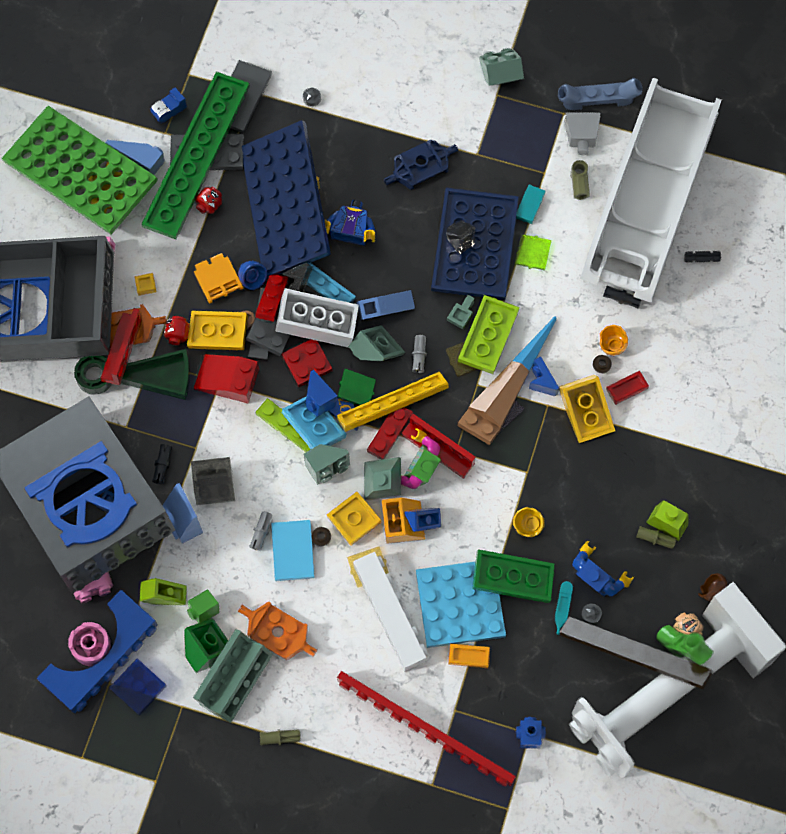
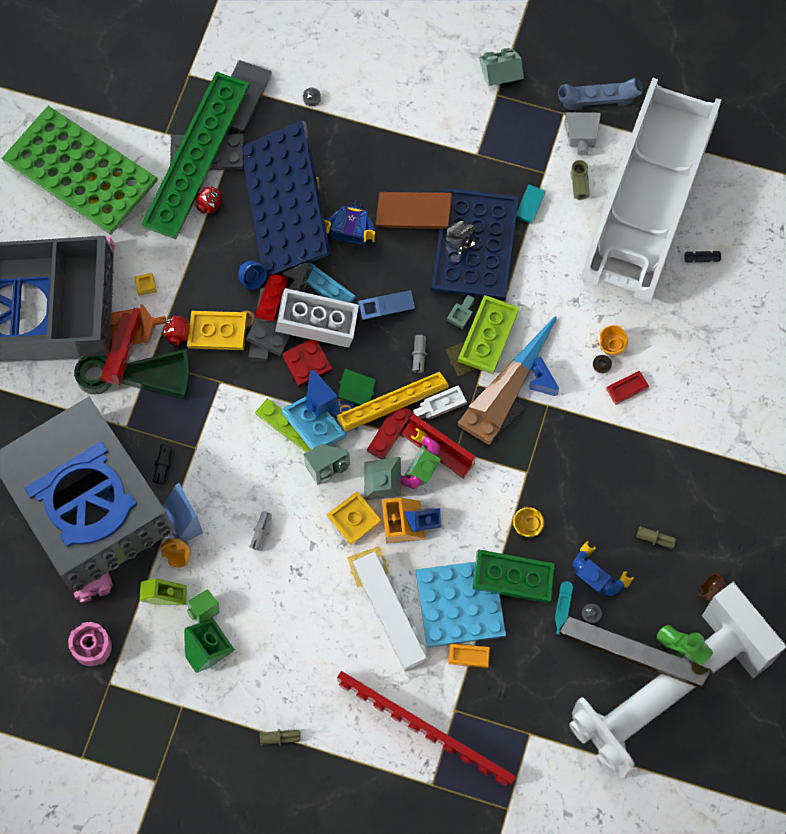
blue arch [37,590,158,714] -> none
medium blue slope [105,140,165,175] -> none
clear blue plate [109,658,167,715] -> none
blue leg [150,87,187,123] -> none
clear smoke slope [191,457,235,505] -> none
sand green brick [193,629,273,723] -> none
light orange plate [194,253,243,304] -> none
red slope [194,354,259,404] -> none
orange plate [238,601,318,660] -> none
medium azure tile [271,520,314,581] -> none
dark brown plate [312,527,331,546] -> none
sand green slope [348,325,405,361] -> none
dark blue plate [383,140,459,190] -> none
clear neon green piece [515,234,551,270] -> none
blue brick [516,717,545,749] -> none
yellow slope [558,375,615,443] -> none
black pin [603,285,642,309] -> none
lime torso [646,501,688,541] -> none
light nougat head [673,612,703,635] -> none
none -> light orange hair [161,538,191,568]
none -> dark orange tile [375,192,453,229]
none -> white hinge [413,386,467,420]

